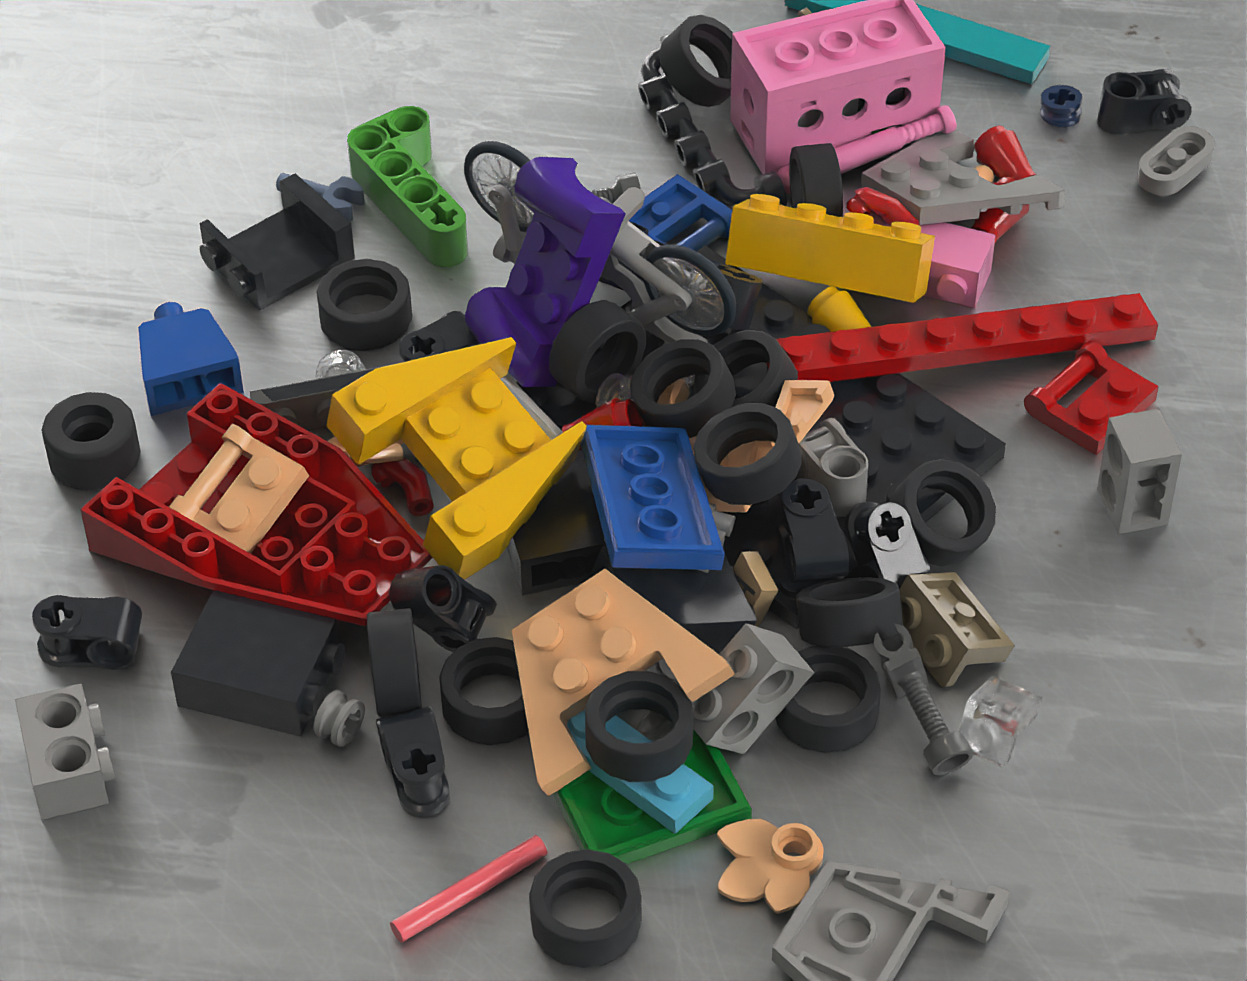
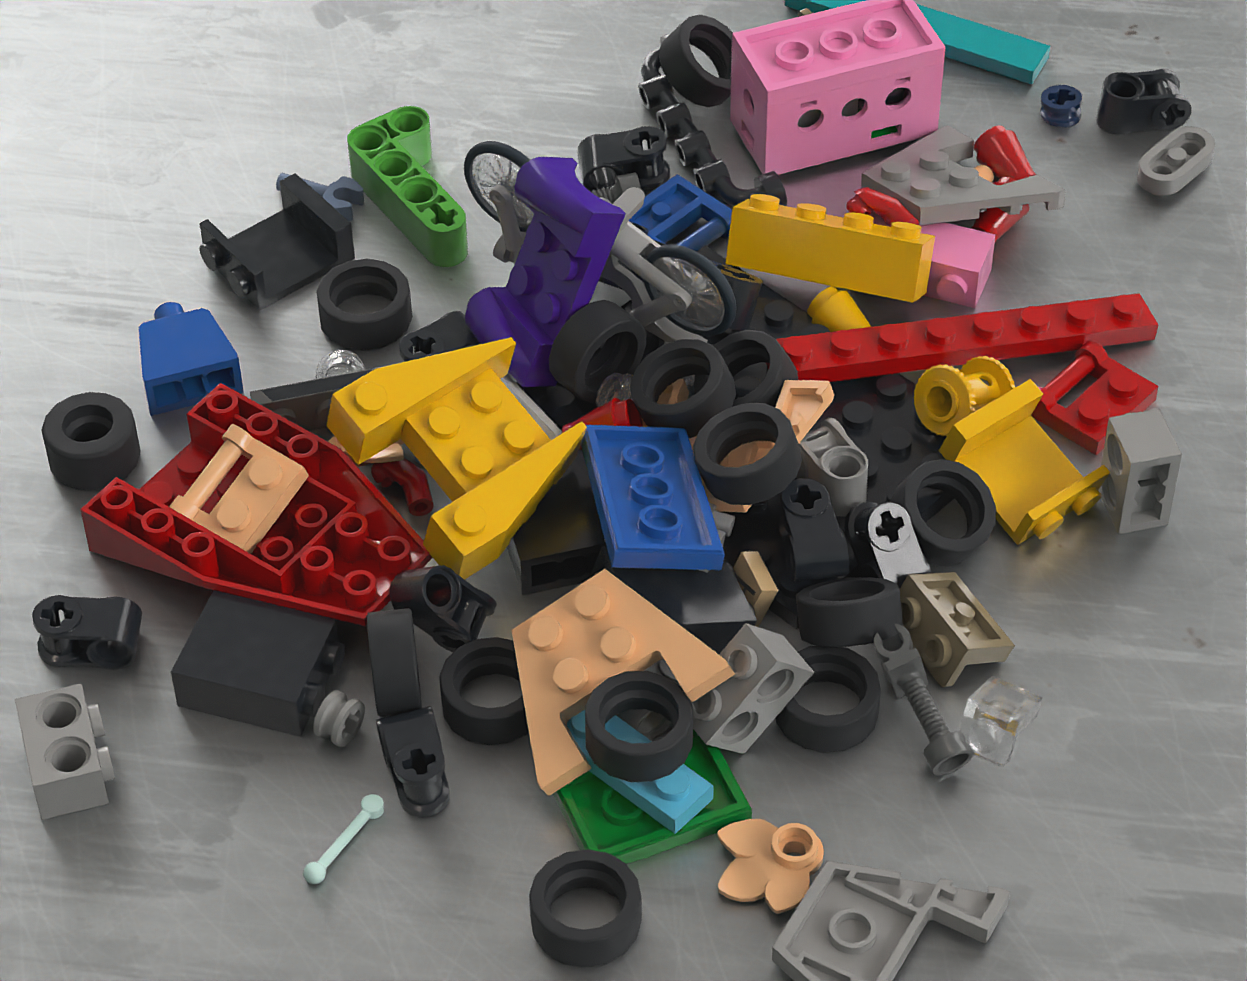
coral bar [390,835,548,943] -> none
bright pink piece [777,105,956,194] -> none
black tyre [789,143,843,217] -> none
none -> light aqua hinge [303,794,384,884]
none -> black piece [577,126,670,193]
none -> yellow hose [914,356,1015,437]
none -> yellow panel [939,379,1110,545]

